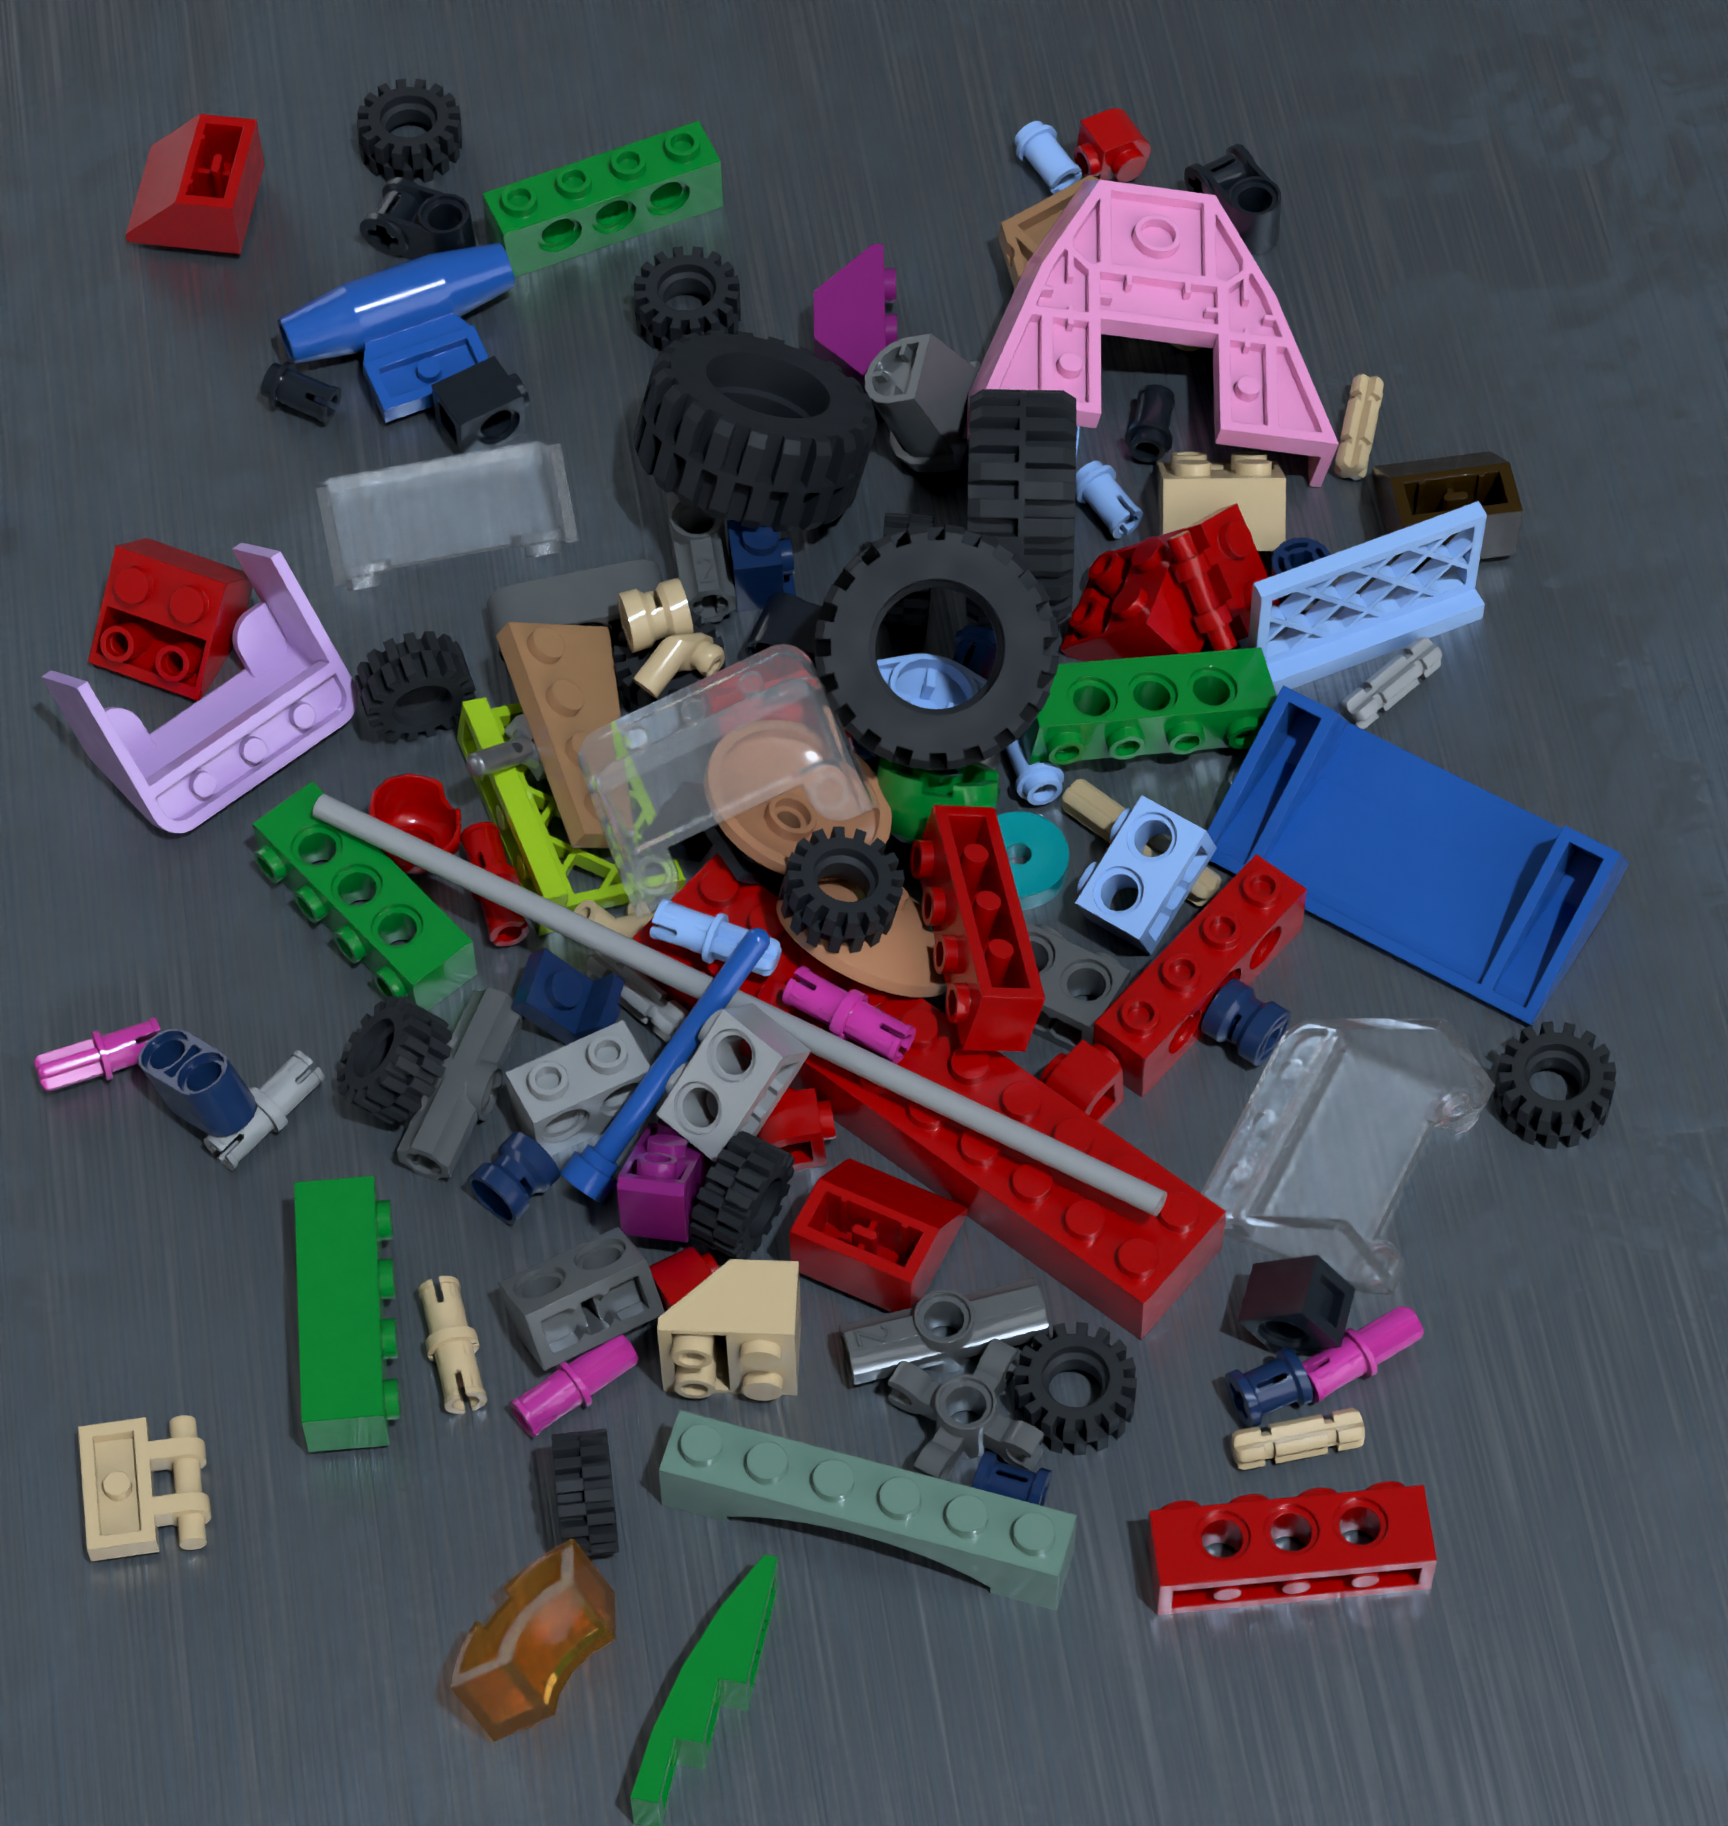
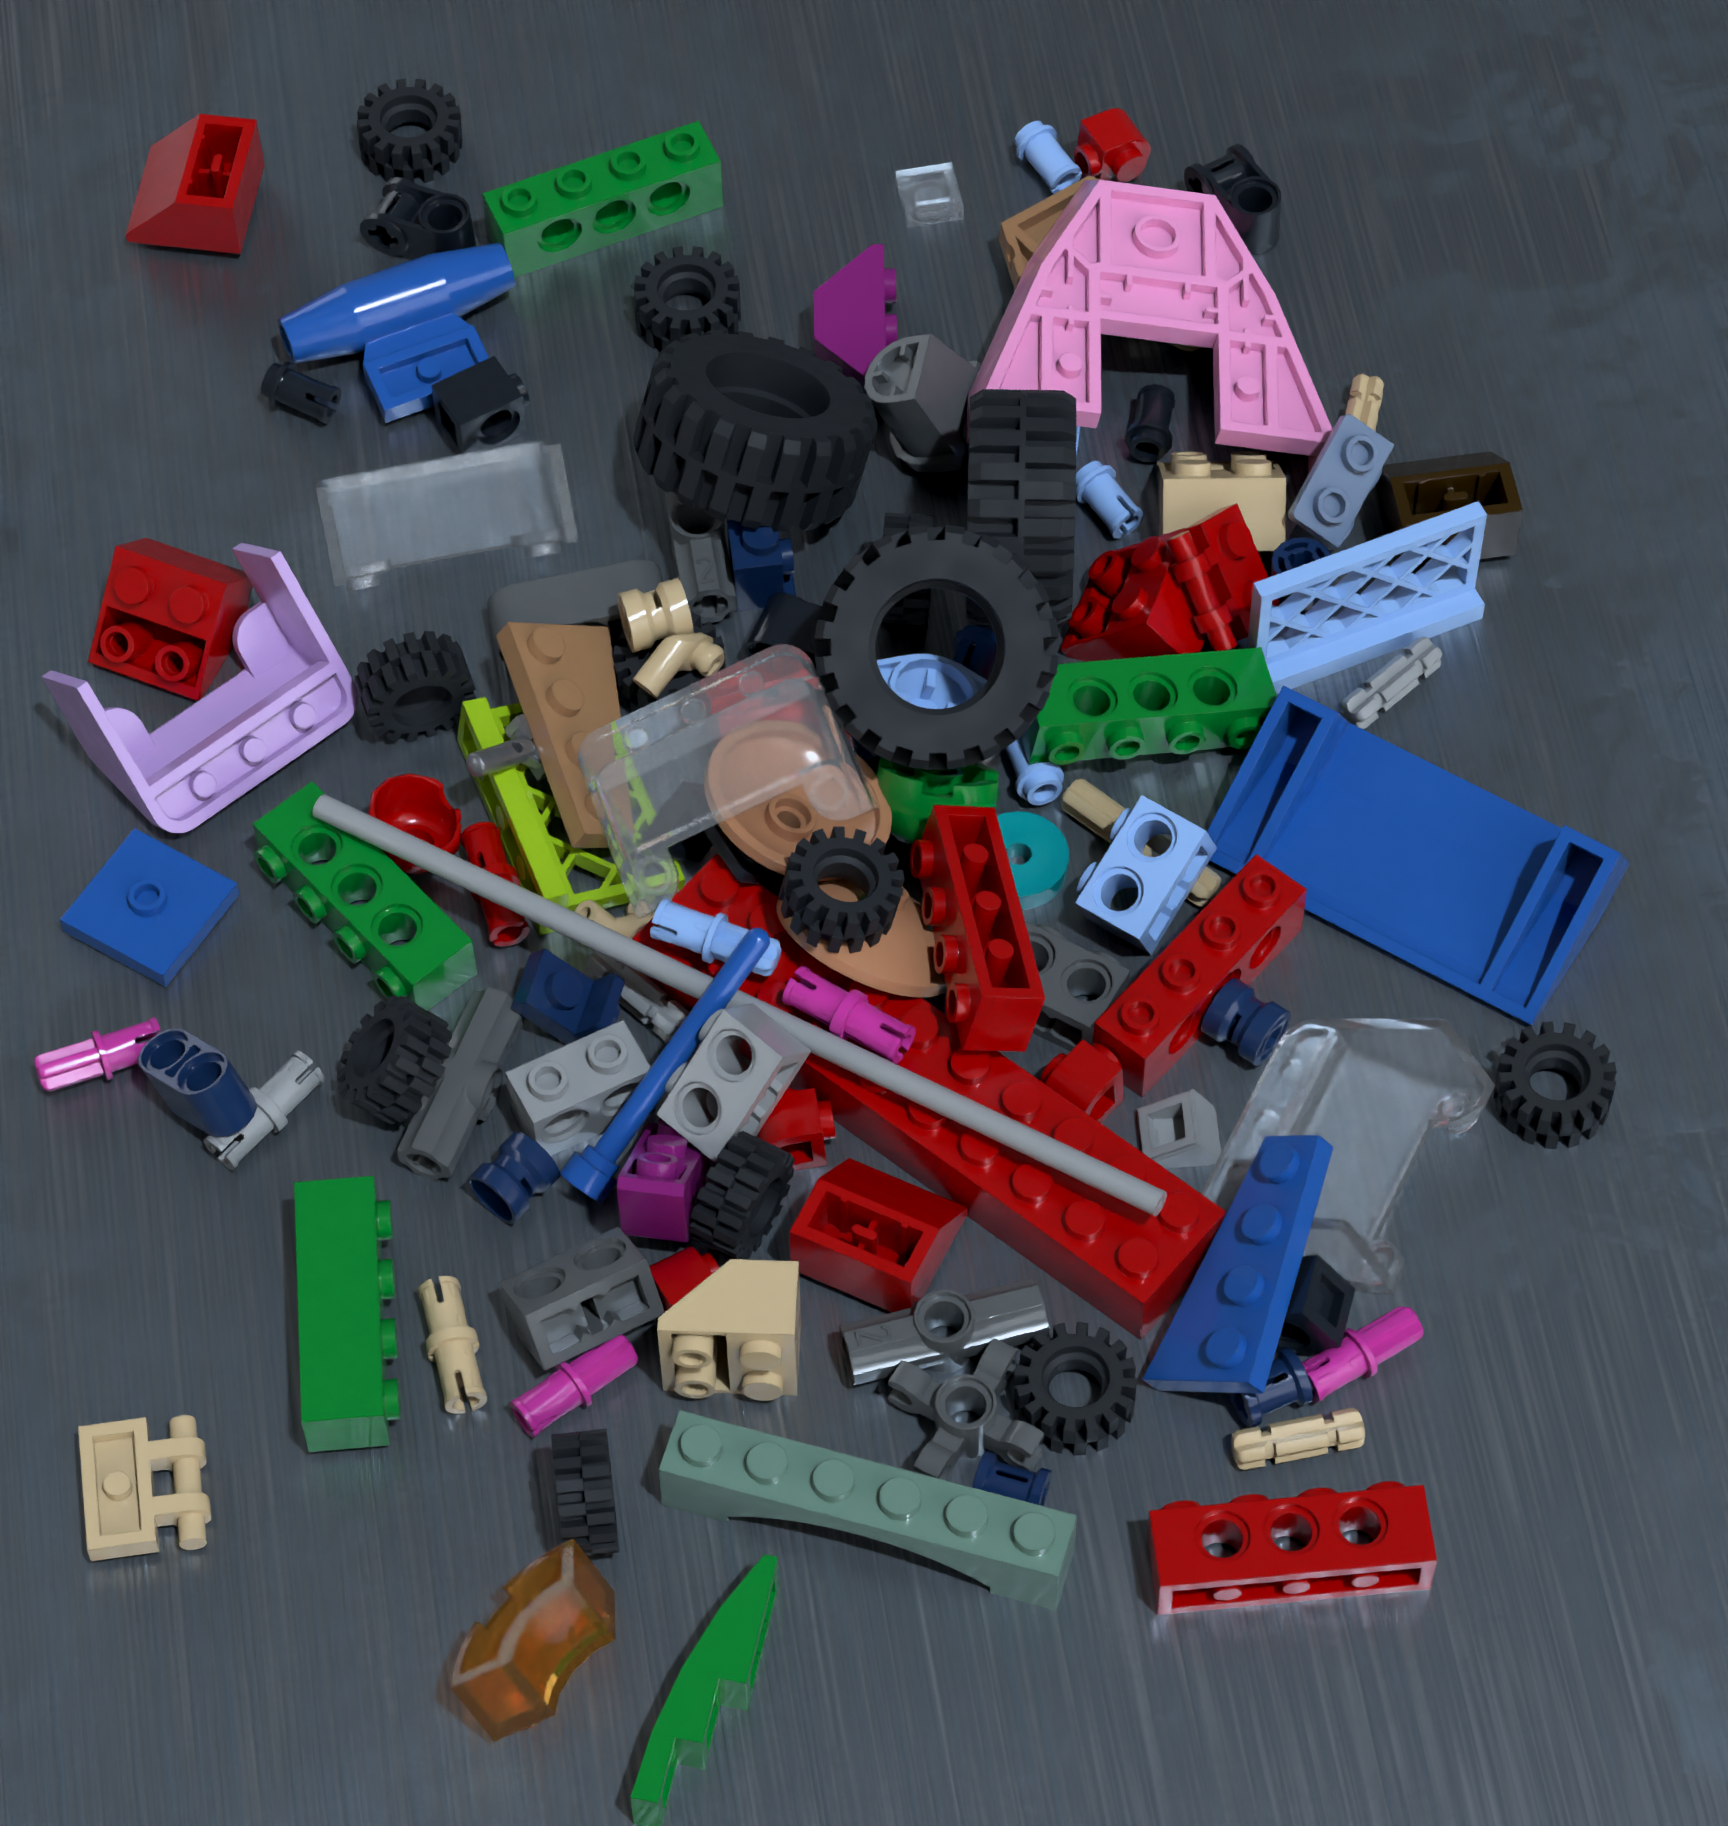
none -> blue plate [60,828,240,987]
none -> clear tile [895,162,964,228]
none -> light grey slope [1136,1089,1222,1168]
none -> blue wing [1142,1135,1334,1394]
none -> sand blue bracket [1288,414,1394,550]

